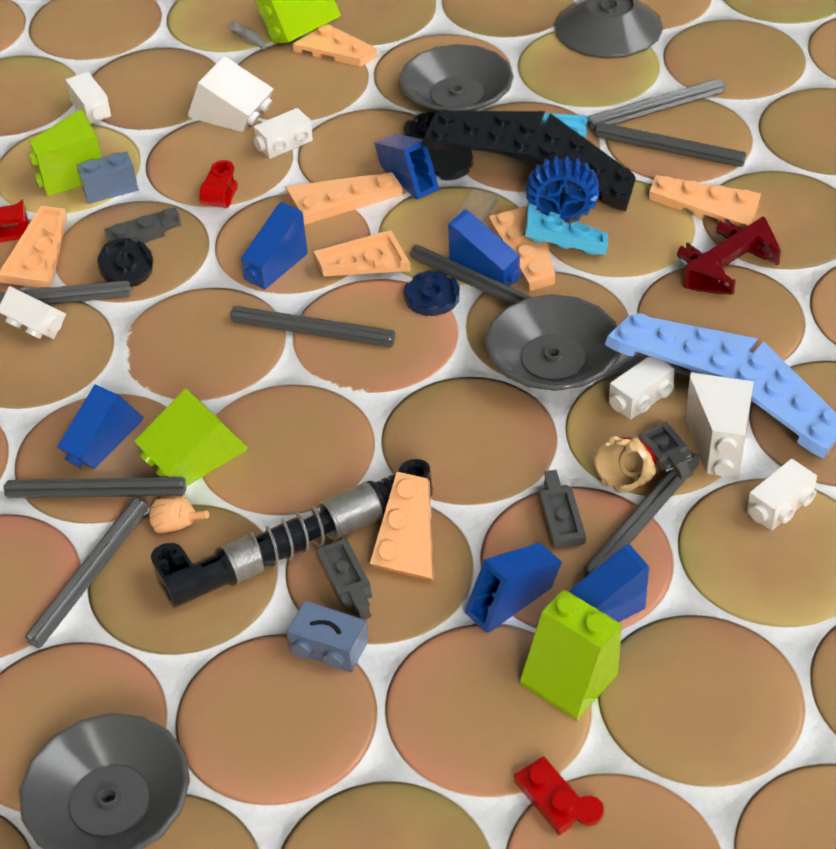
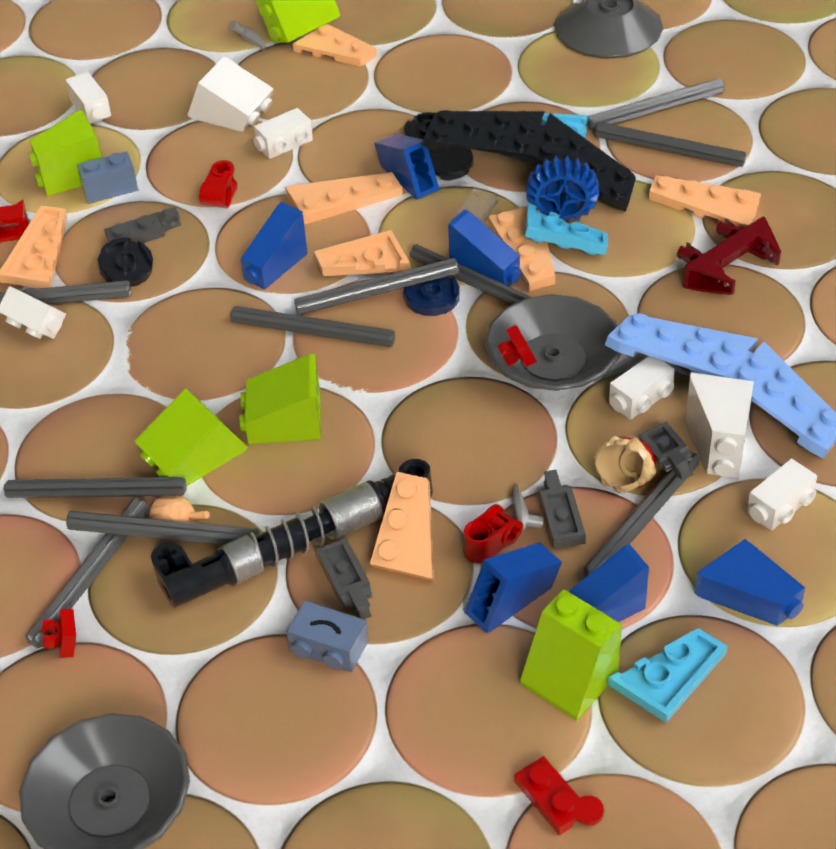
blue slope [57,384,144,469] -> none
dark grey dish [399,44,514,112] -> none
none -> red tile [41,609,76,658]
none -> dark grey axle [66,511,260,545]
none -> lime slope [240,354,321,444]
none -> dark grey axle [294,258,459,315]
none -> red piece [464,504,524,564]
none -> red tile [498,325,537,368]
none -> light grey bar [513,484,544,530]
none -> medium azure wing [608,628,728,723]
none -> blue slope [694,539,805,626]

